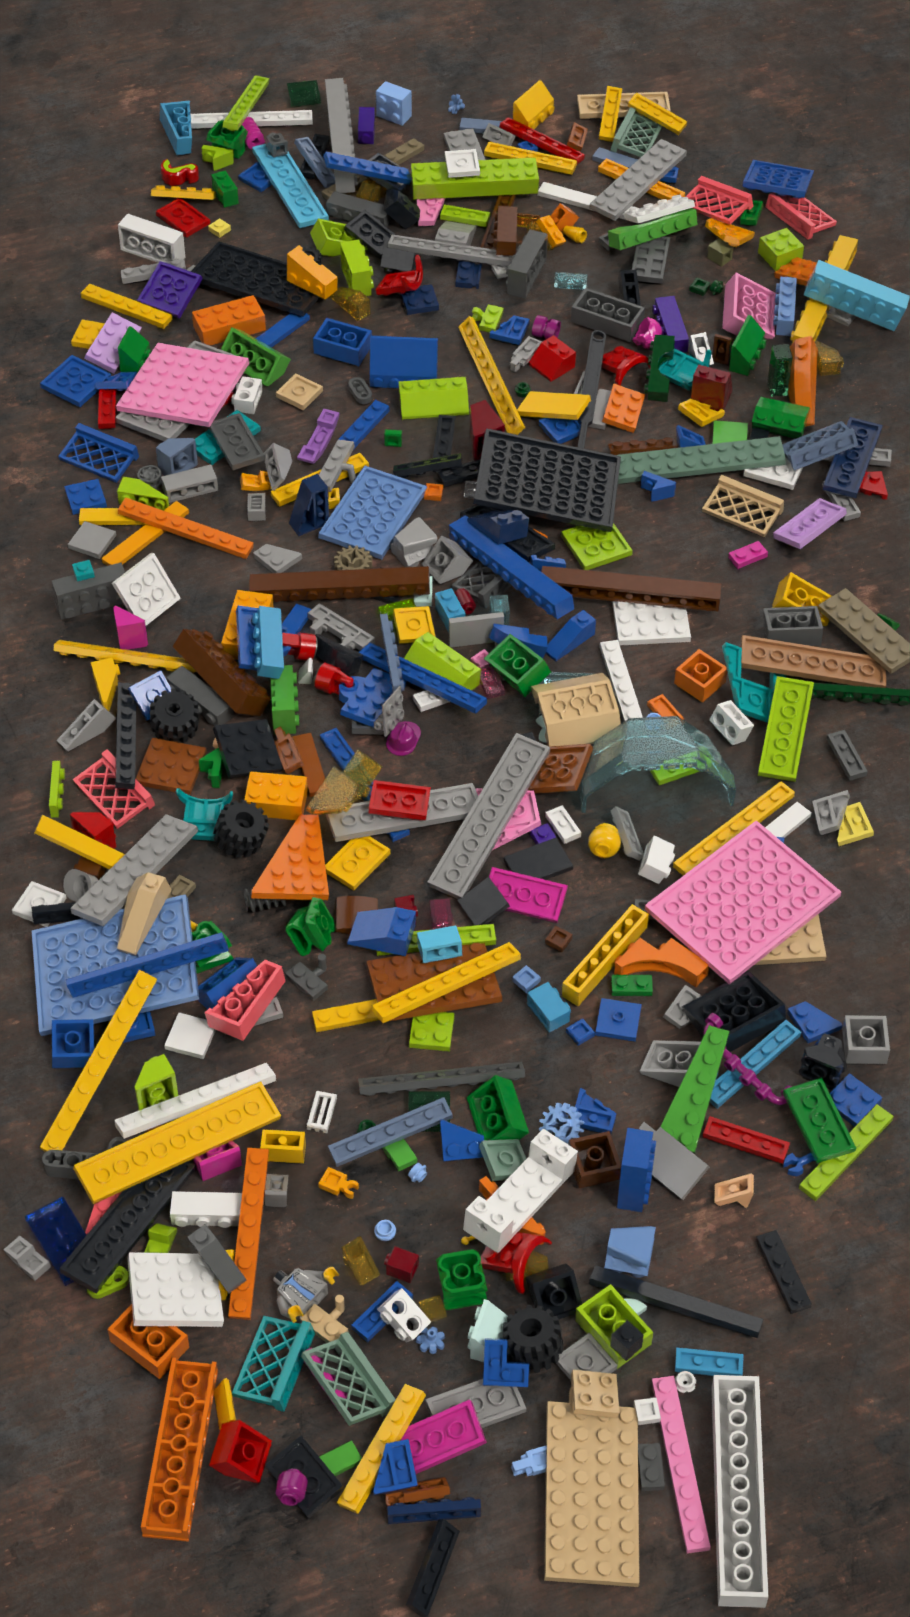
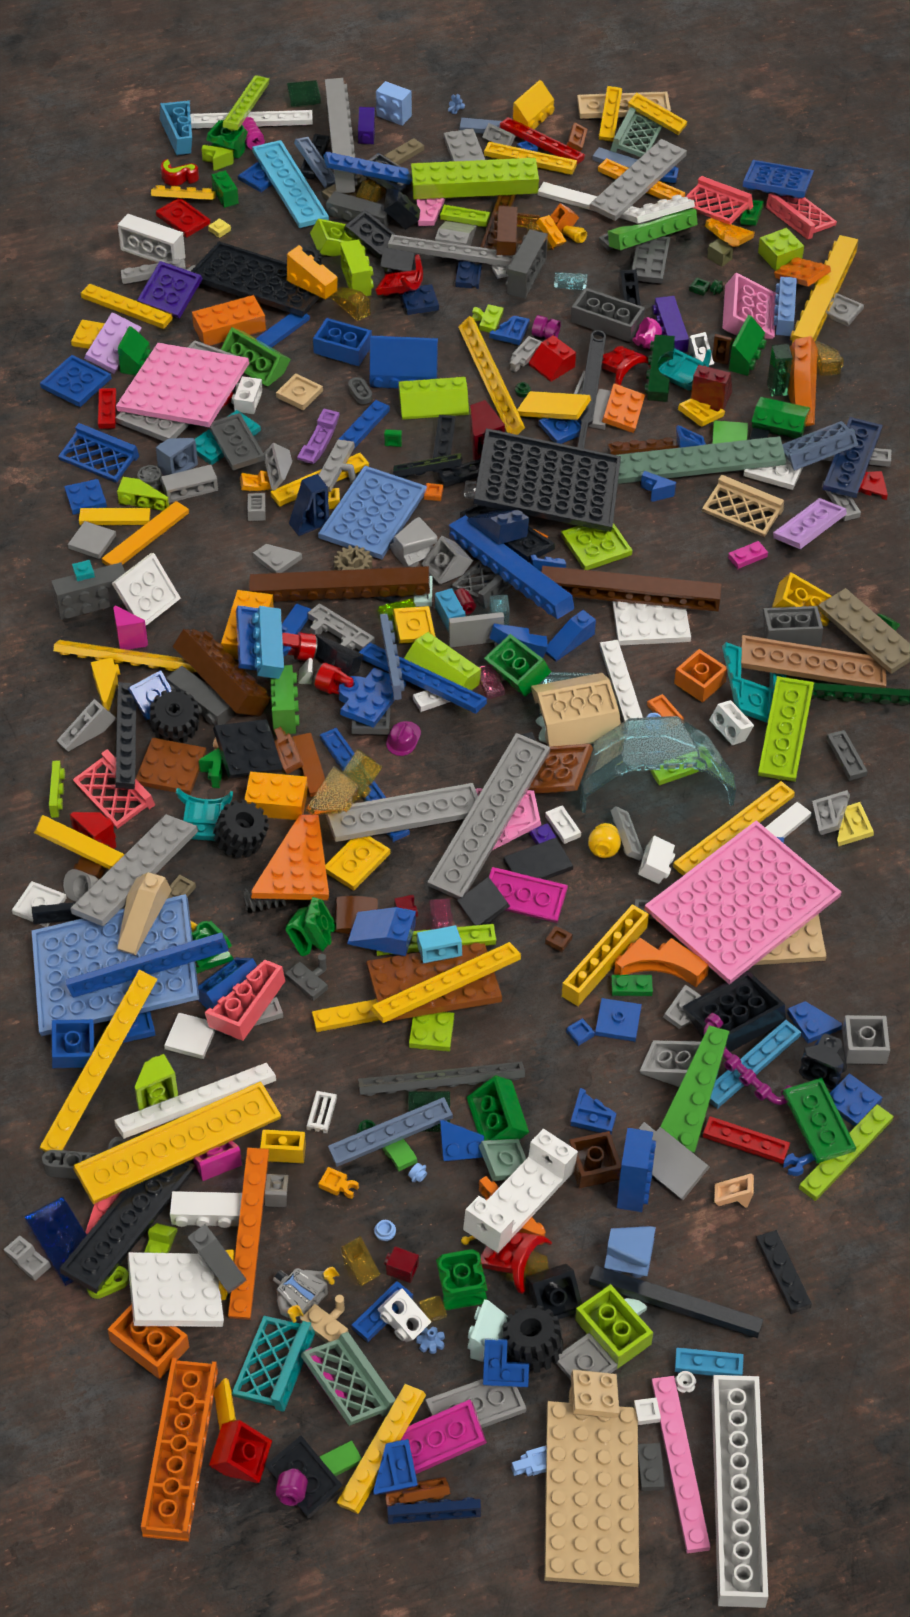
blue wing [95,372,137,391] -> none
orange plate [118,497,254,559] -> none
dark grey brick [266,133,288,157] -> none
red plate [368,780,431,821] -> none
light grey hinge [374,686,404,737] -> none
black plate [406,1519,460,1617] -> none
white plate [445,149,480,178] -> none
bright pink tile [471,649,491,672] -> none
medium blue plate [512,965,541,993] -> none
dark azure brick [527,982,571,1032] -> none
light blue gear [539,1103,584,1144] -> none
black brick [610,1320,644,1361] -> none
medium azure brick [804,260,910,331] -> none

